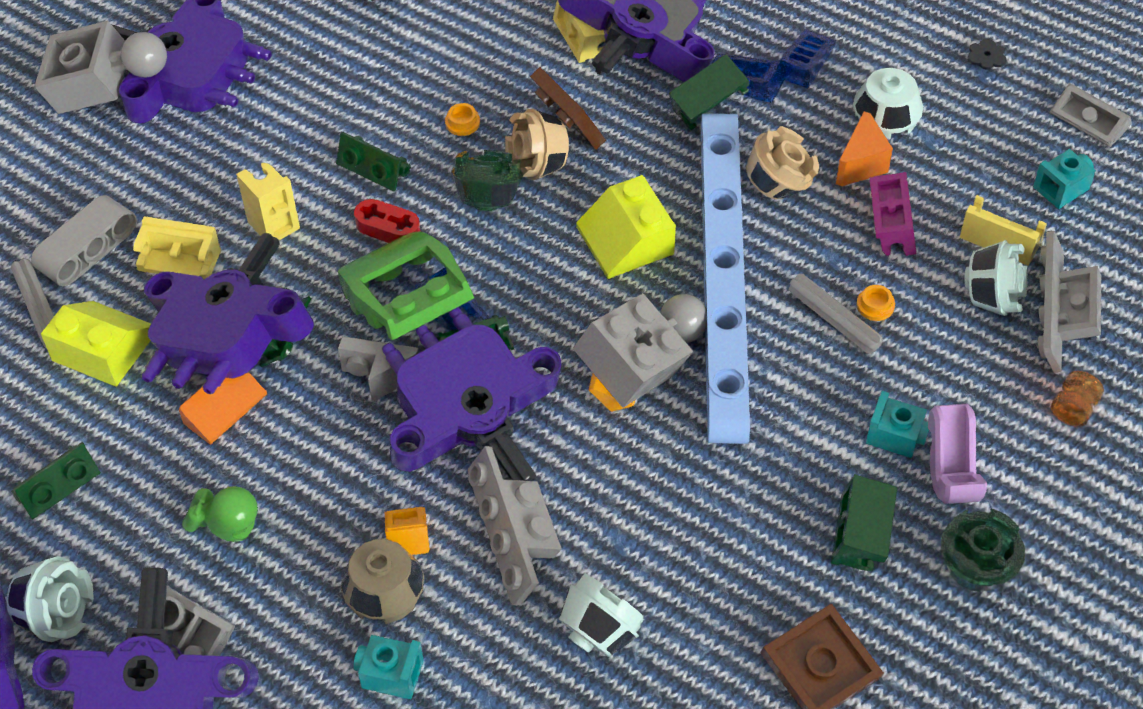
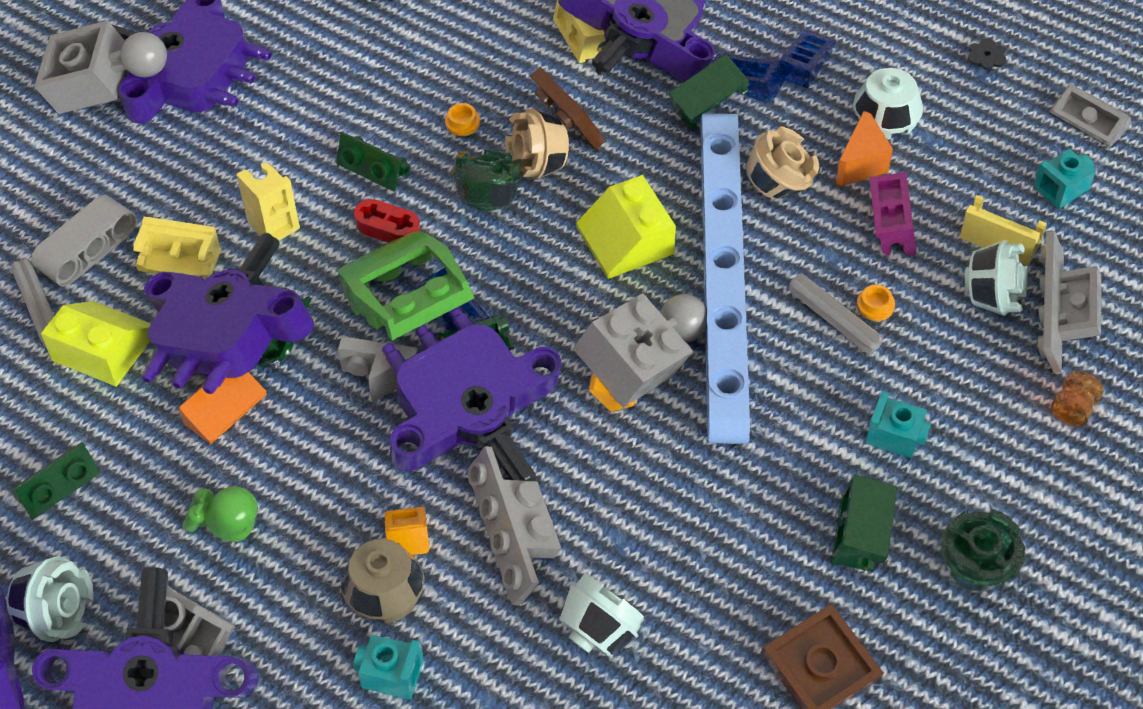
lavender animal [928,404,987,504] -> none

